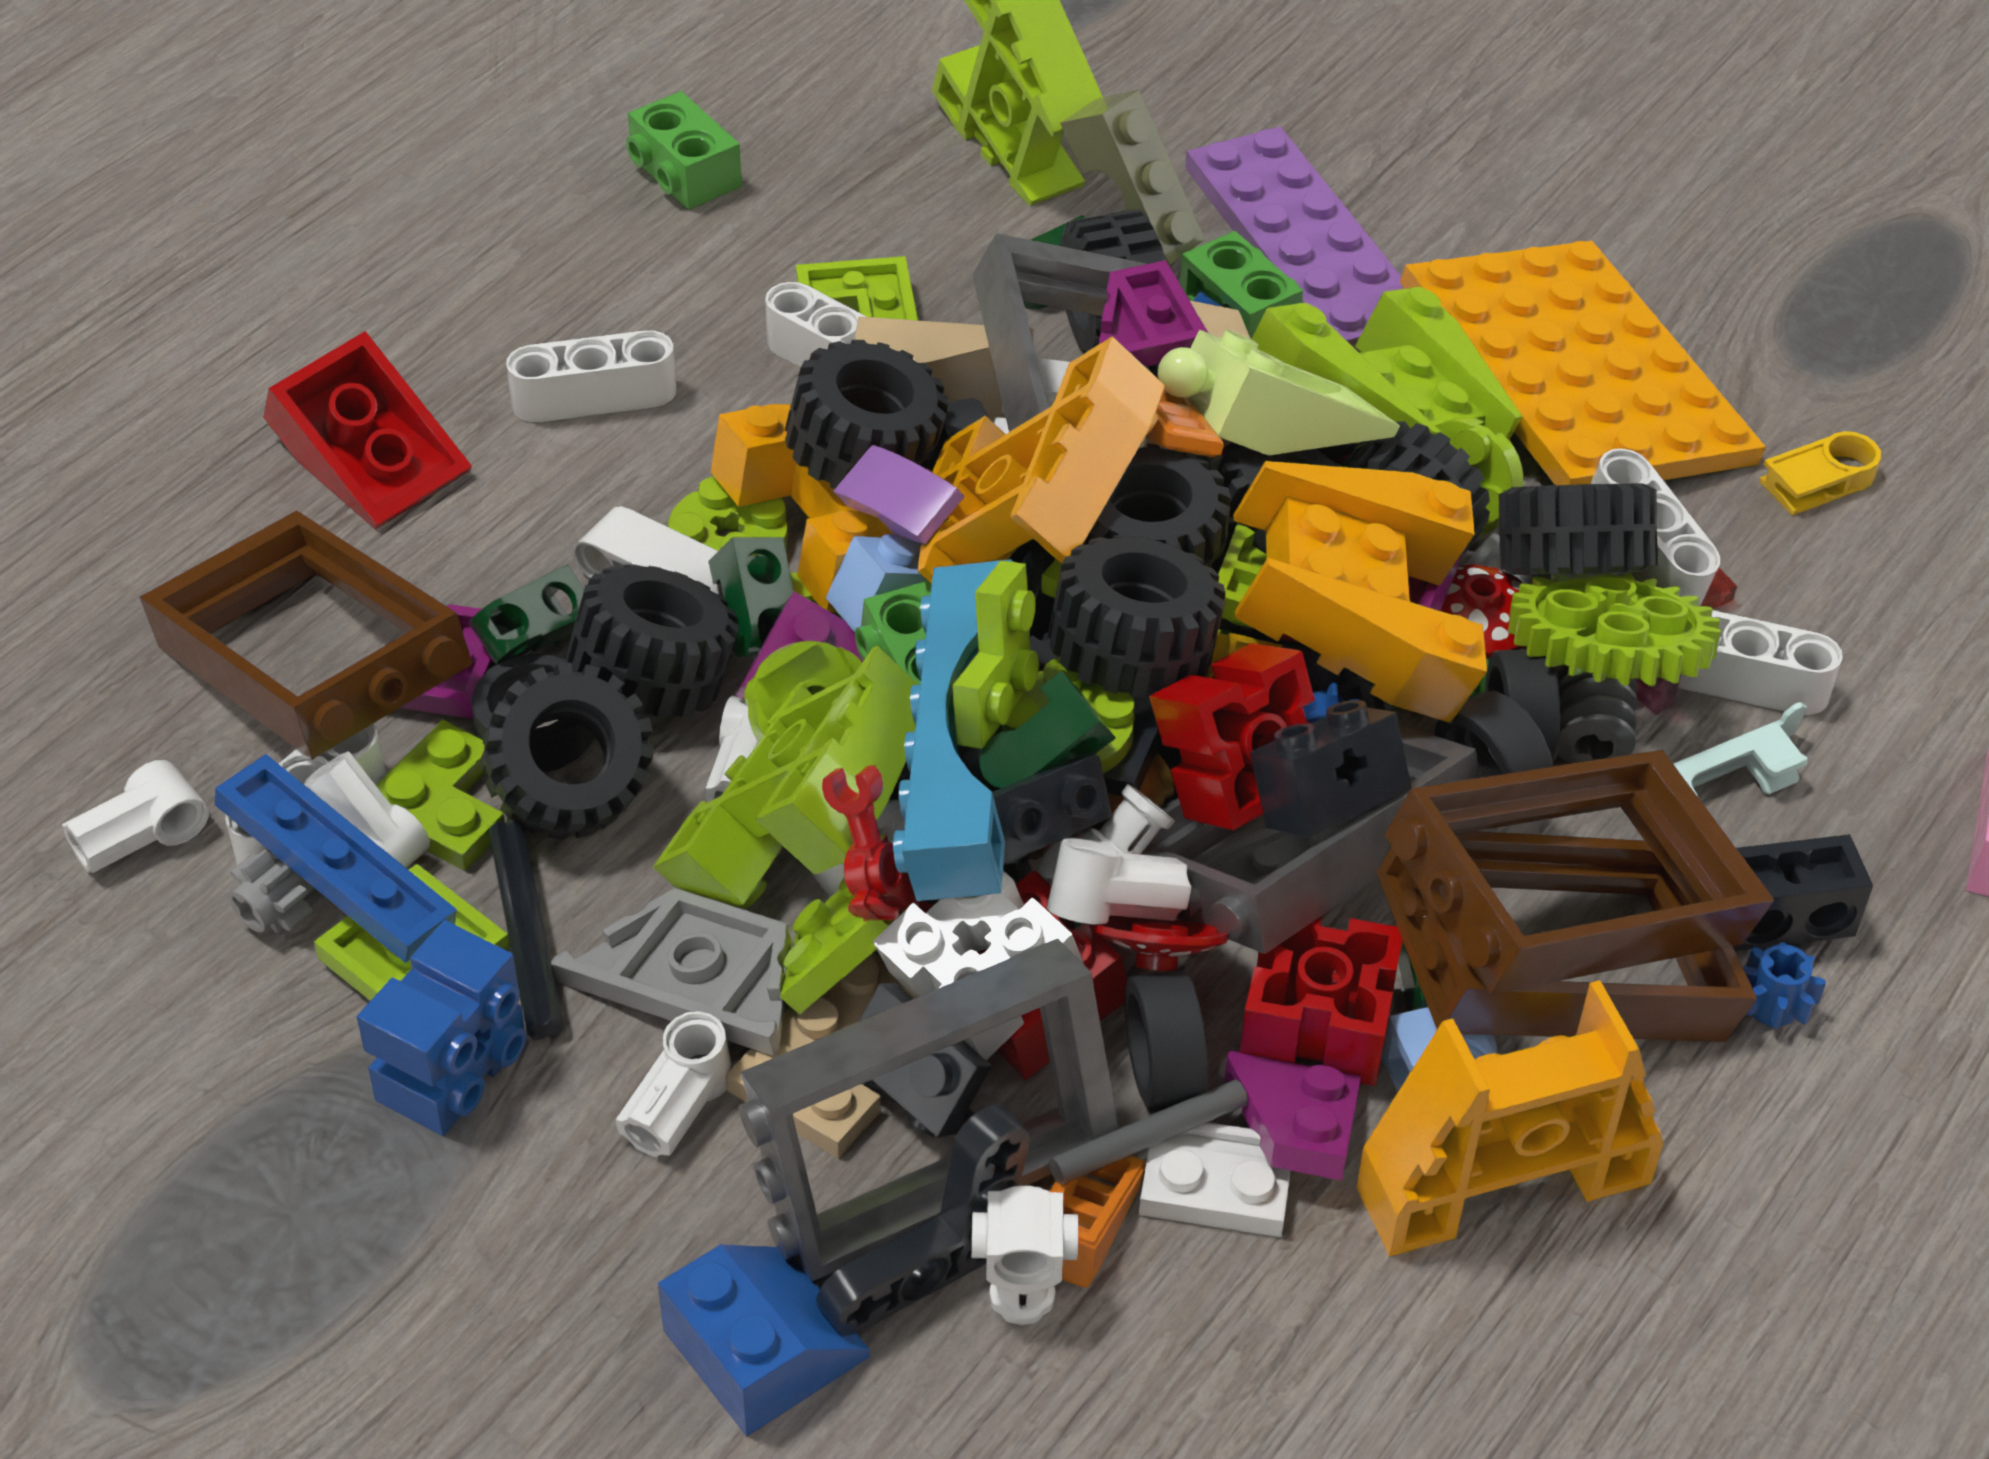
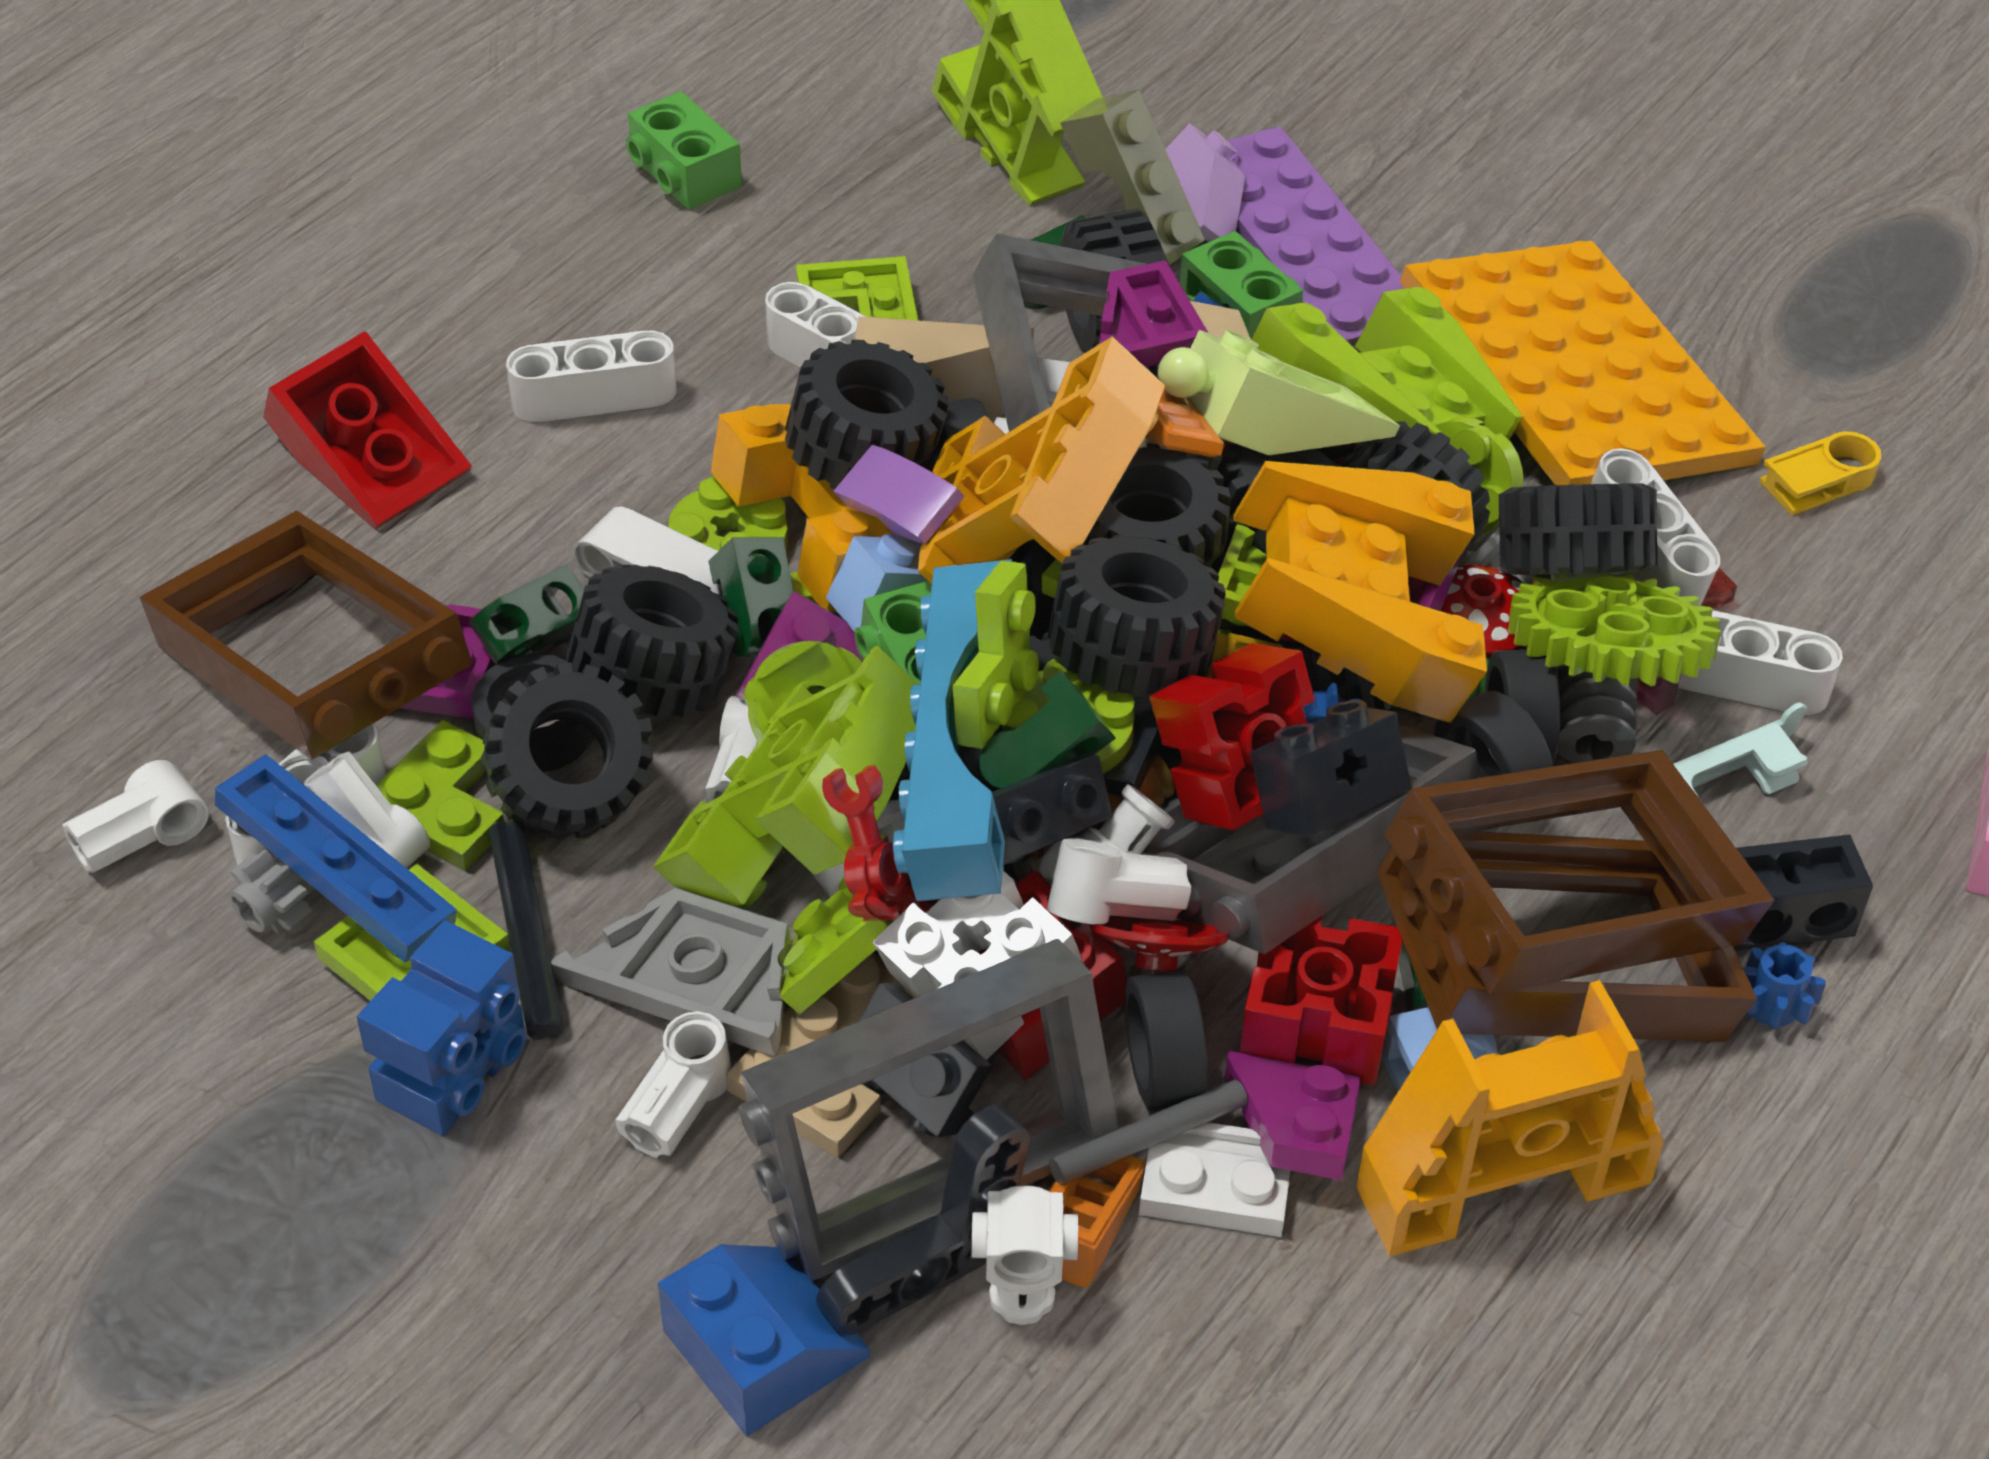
none -> lavender slope [1166,123,1245,242]

